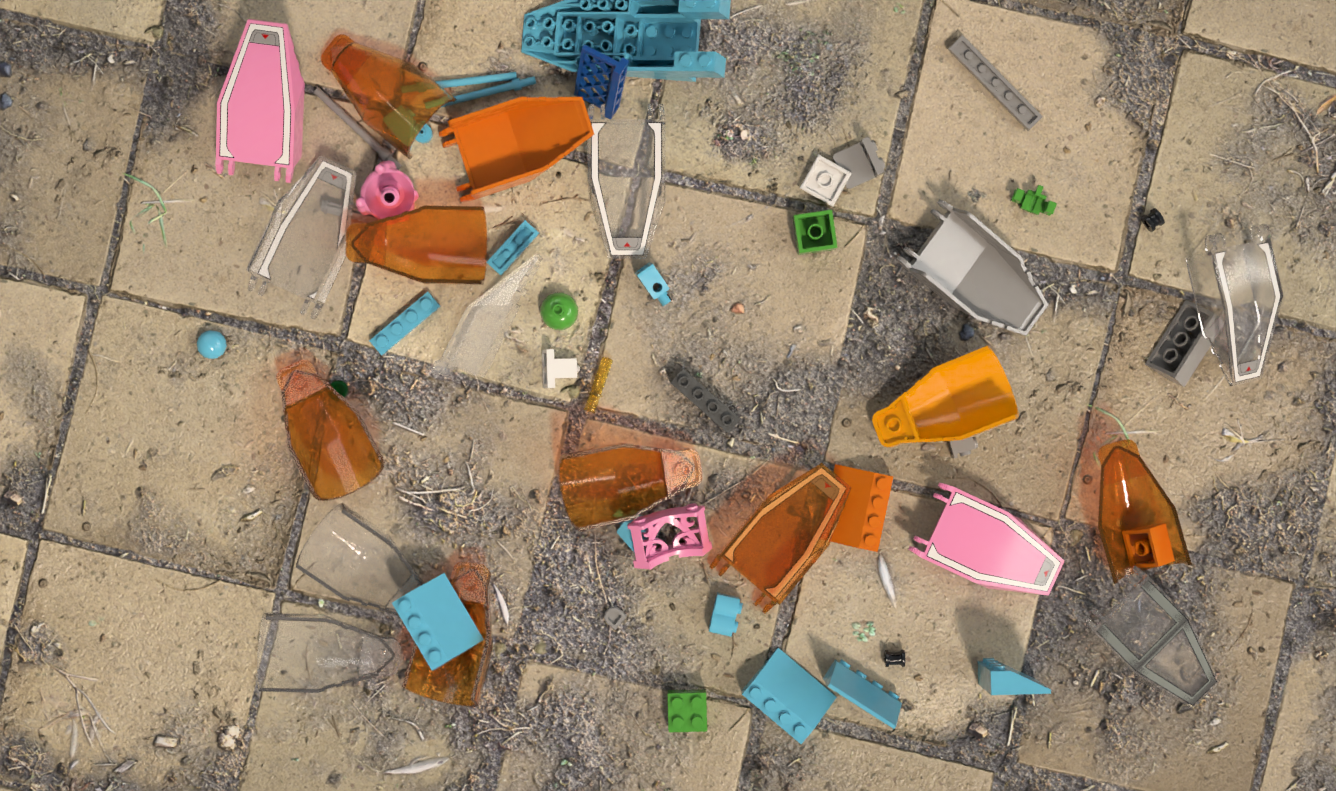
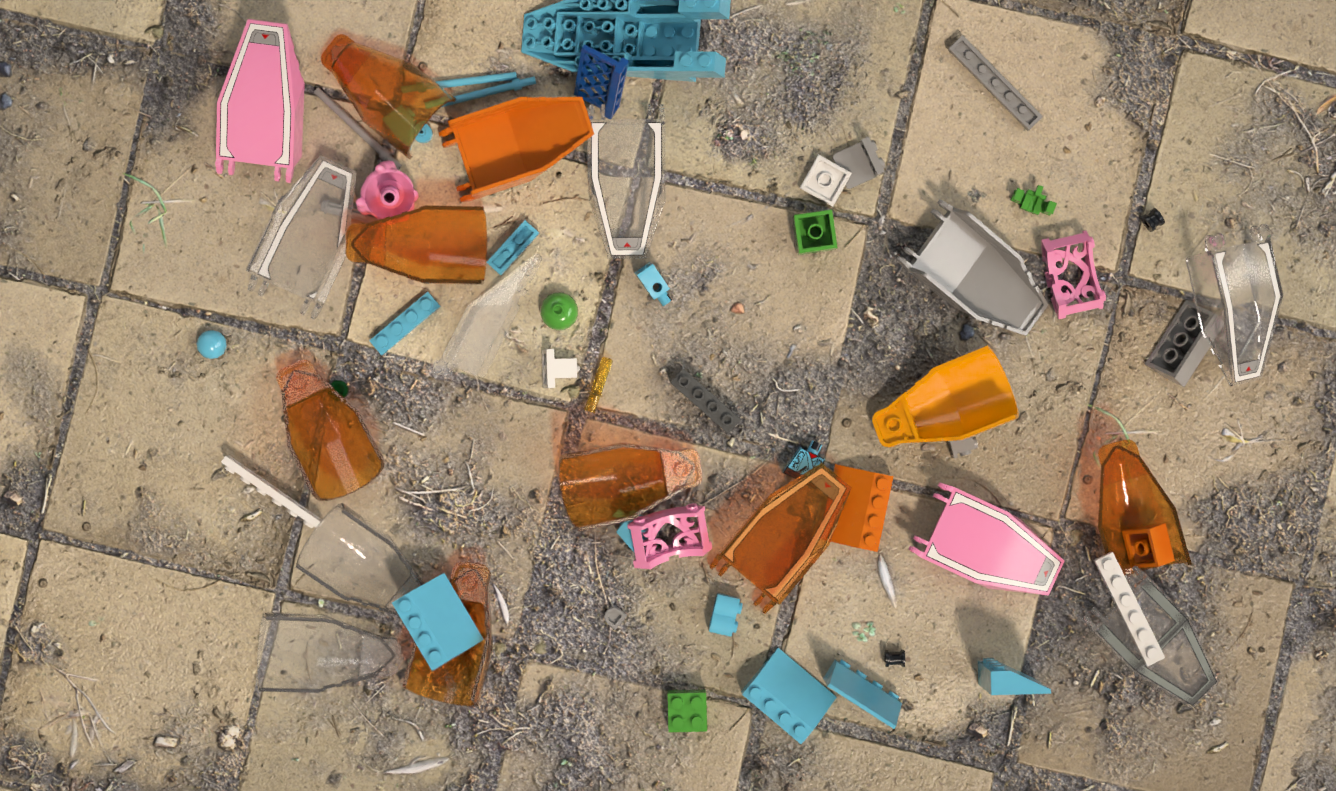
none -> white plate [221,455,324,528]
none -> torso [782,440,825,489]
none -> bright pink fence [1041,231,1106,319]
none -> white plate [1094,552,1165,666]

